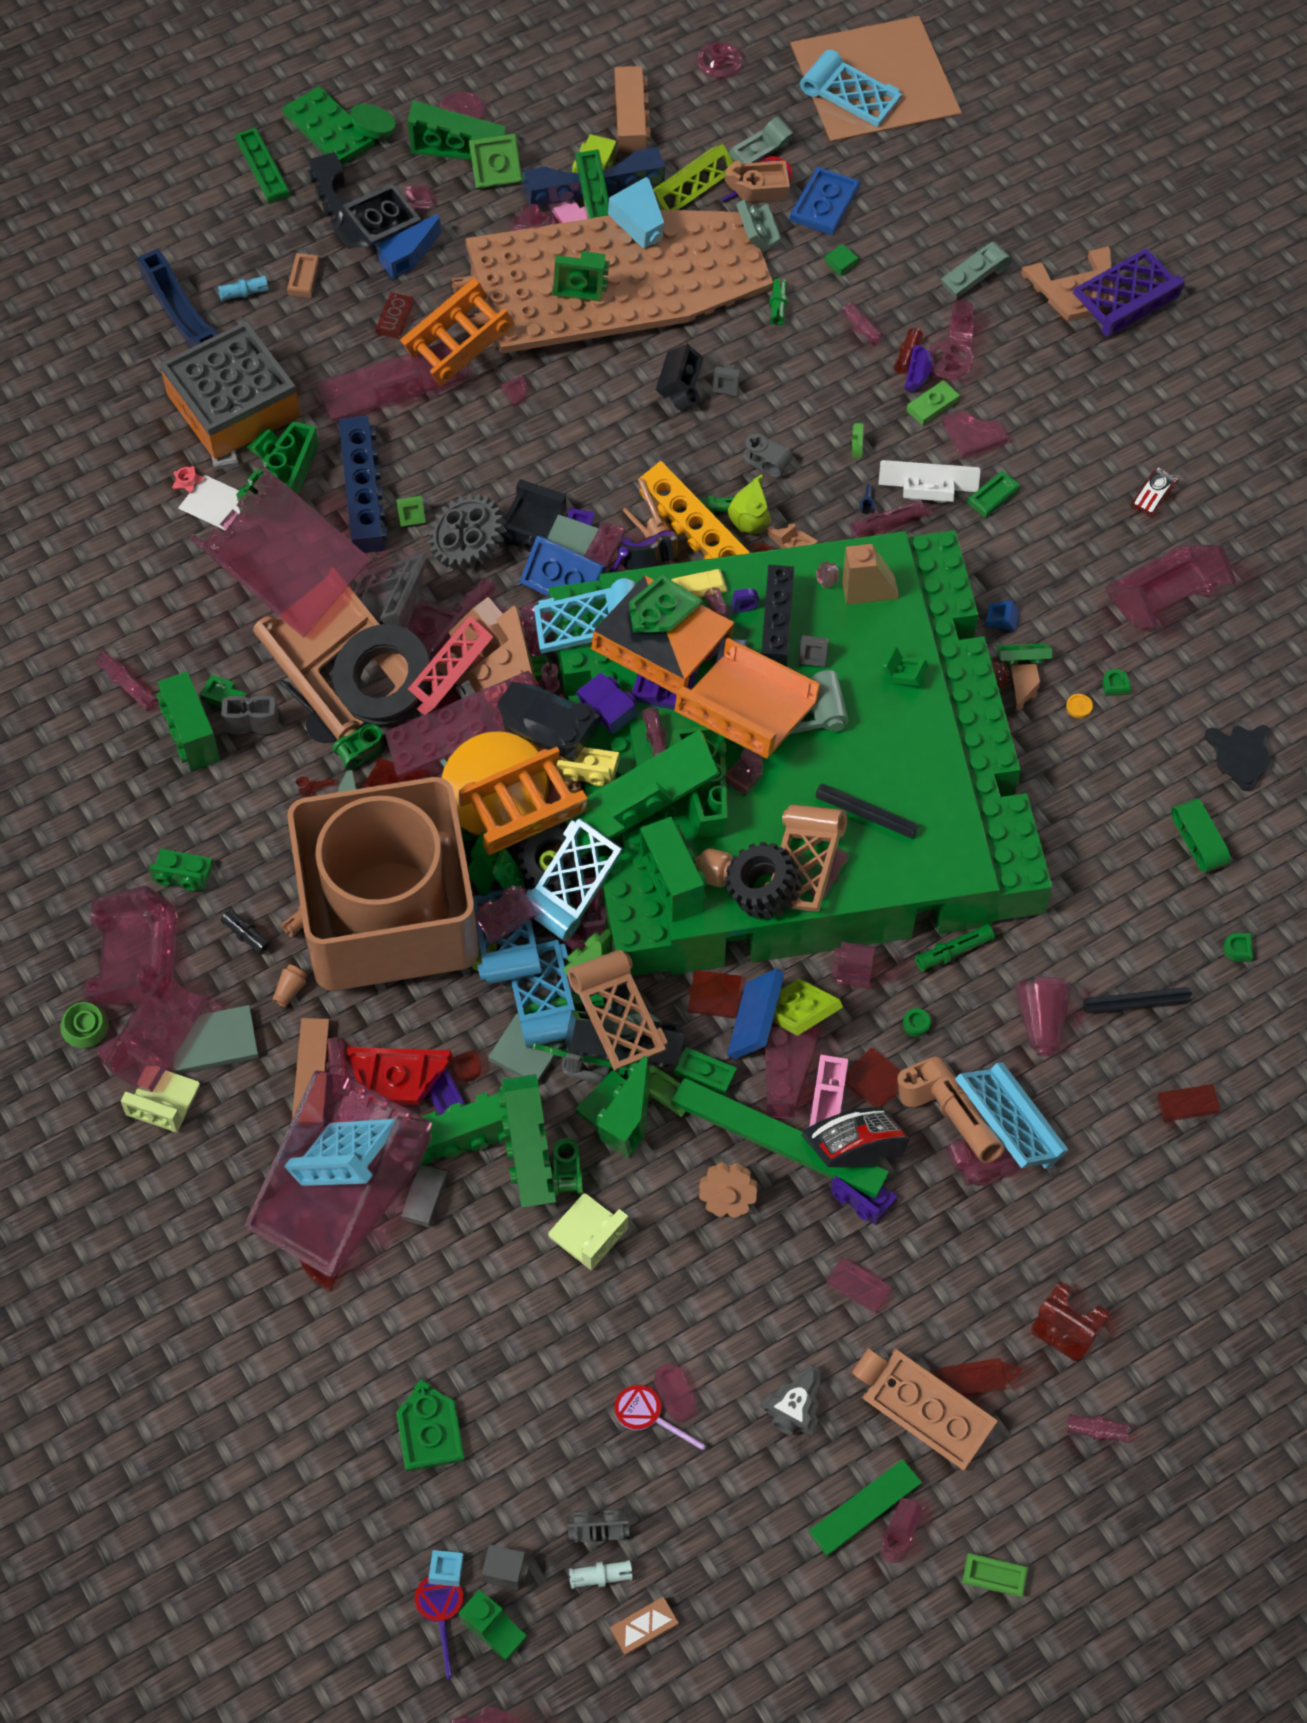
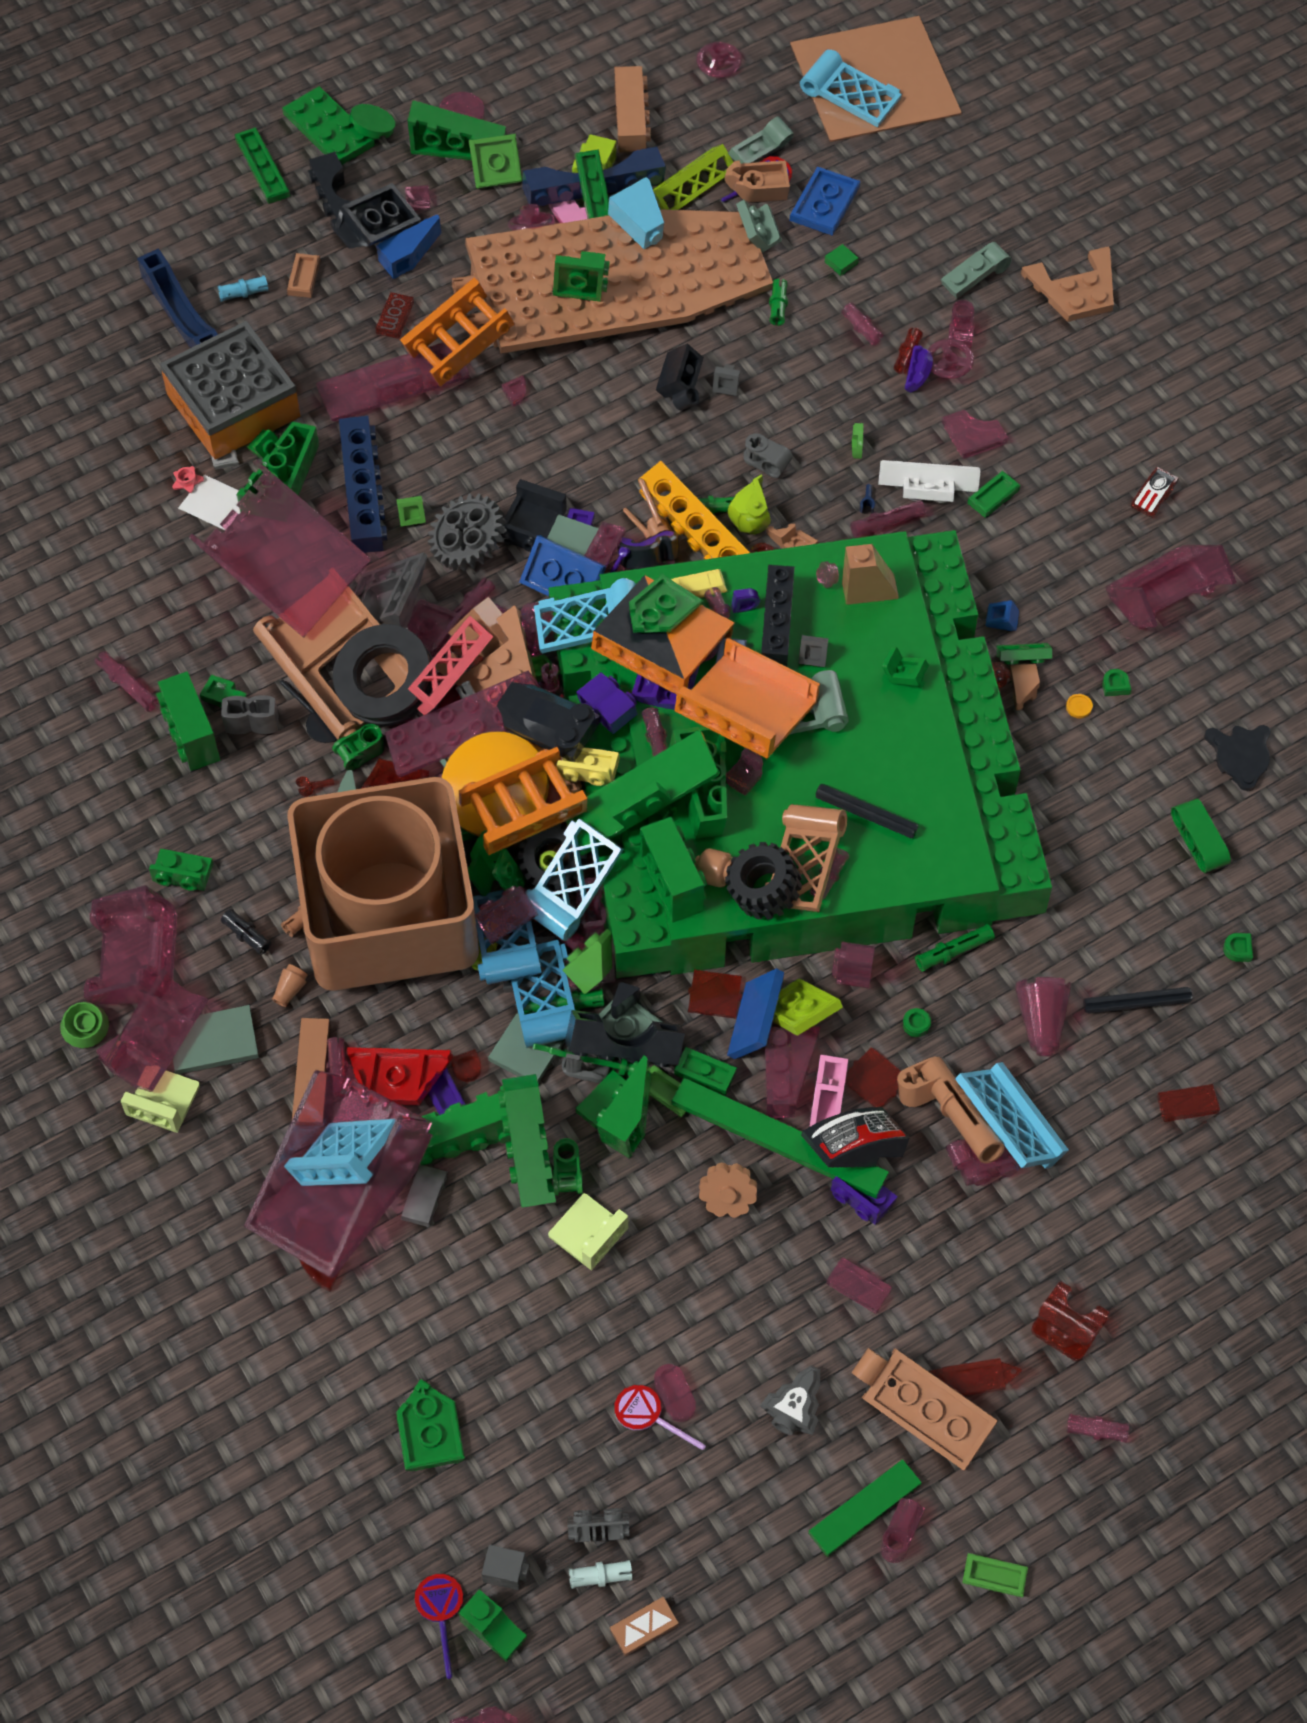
medium azure tile [429,1550,463,1587] -> none
nougat piece [568,949,668,1071] -> none
bright green plate [906,380,960,426] -> none
dark purple fence [1073,248,1185,337] -> none

